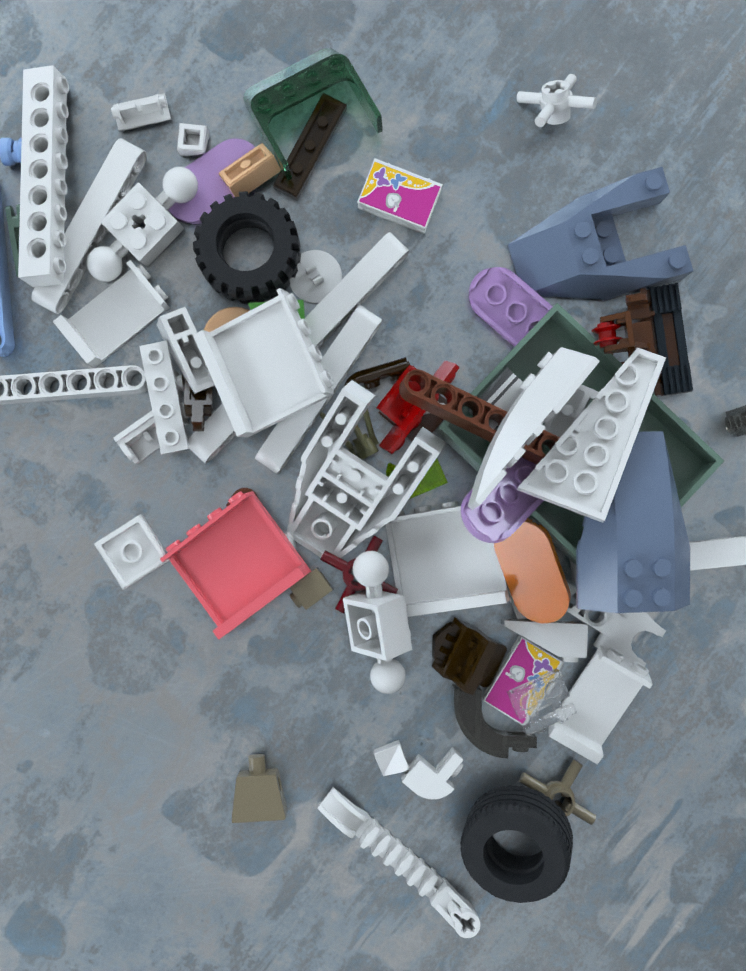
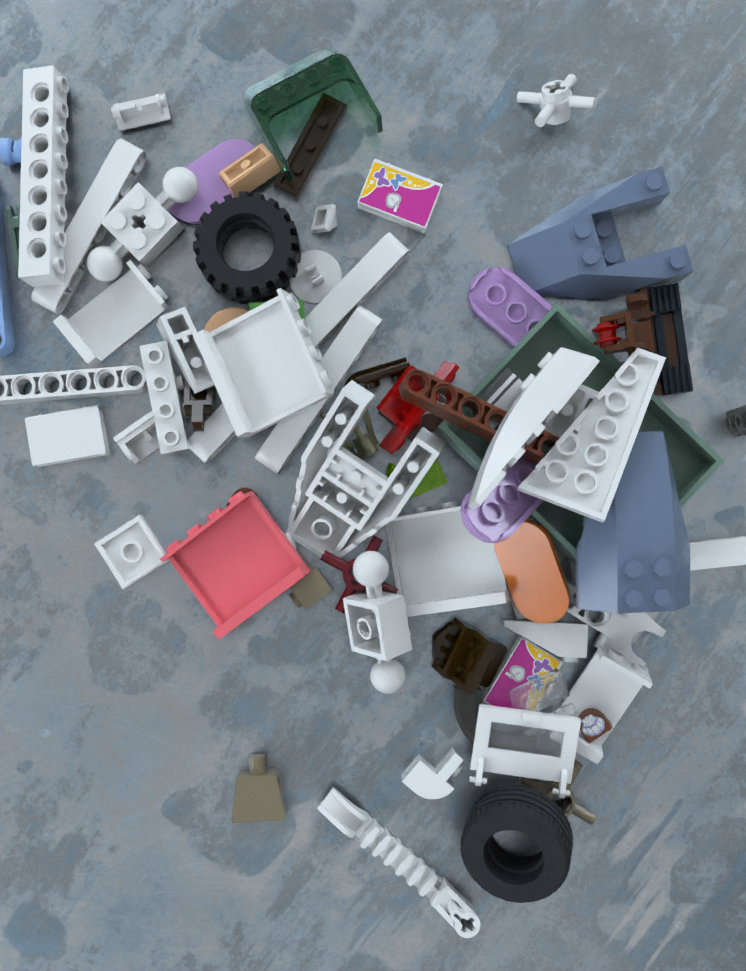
white slope [177,123,209,157] -> none
white slope [373,740,409,776] -> none
none -> white piece [25,404,111,467]
none -> white slope [311,204,337,234]
none -> white piece [469,704,581,798]
none -> tile [578,708,612,743]

